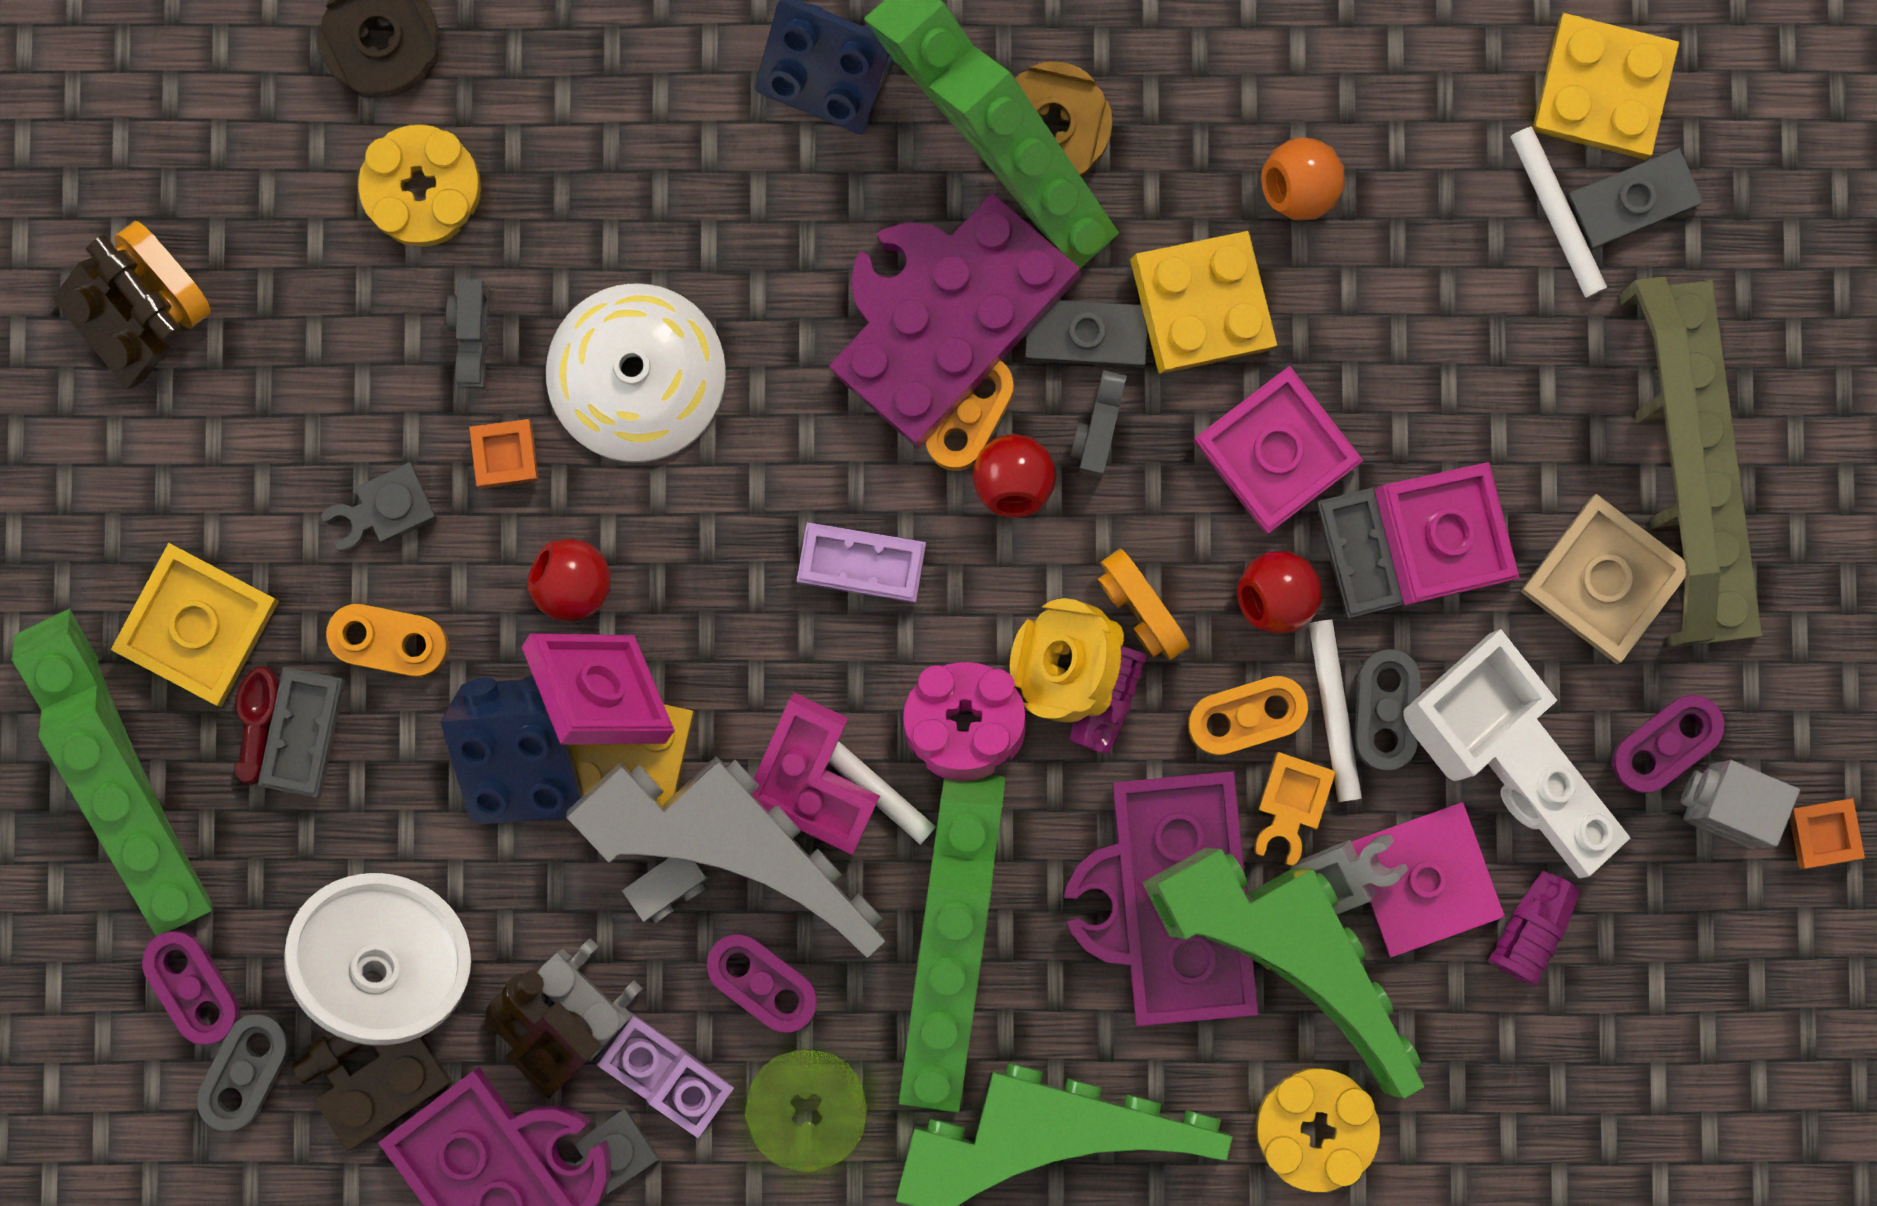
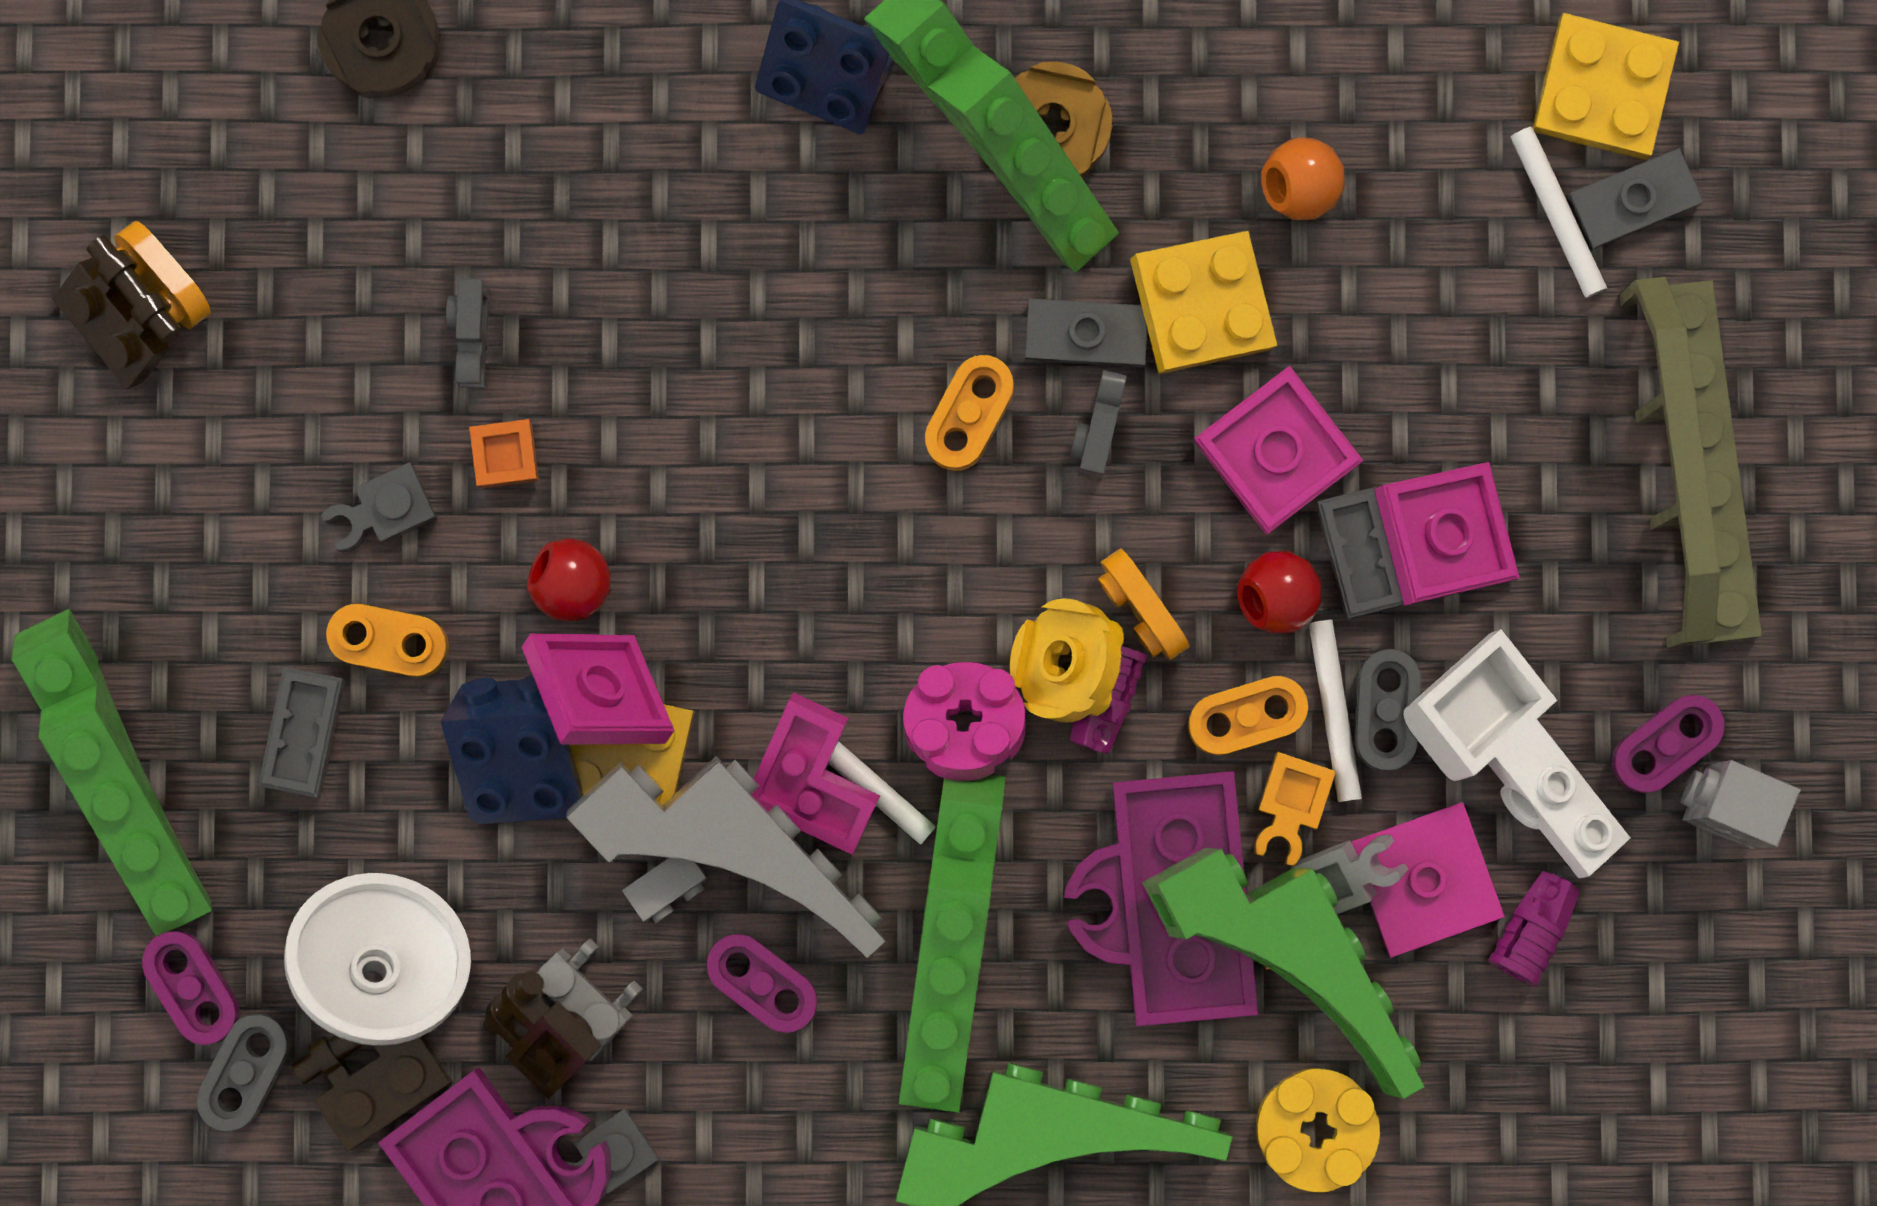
yellow plate [110,543,279,707] -> none
dark red piece [234,666,279,785] -> none
yellow plate [358,125,481,247] -> none
white dish [546,284,726,463] -> none
lavender slope [595,1011,734,1138] -> none
clear neon green plate [745,1048,867,1173] -> none
lavender plate [797,522,926,603] -> none
magenta plate [829,193,1081,449] -> none
red piece [972,433,1057,518] -> none
tan plate [1520,494,1686,664] -> none
orange plate [1789,798,1865,869] -> none

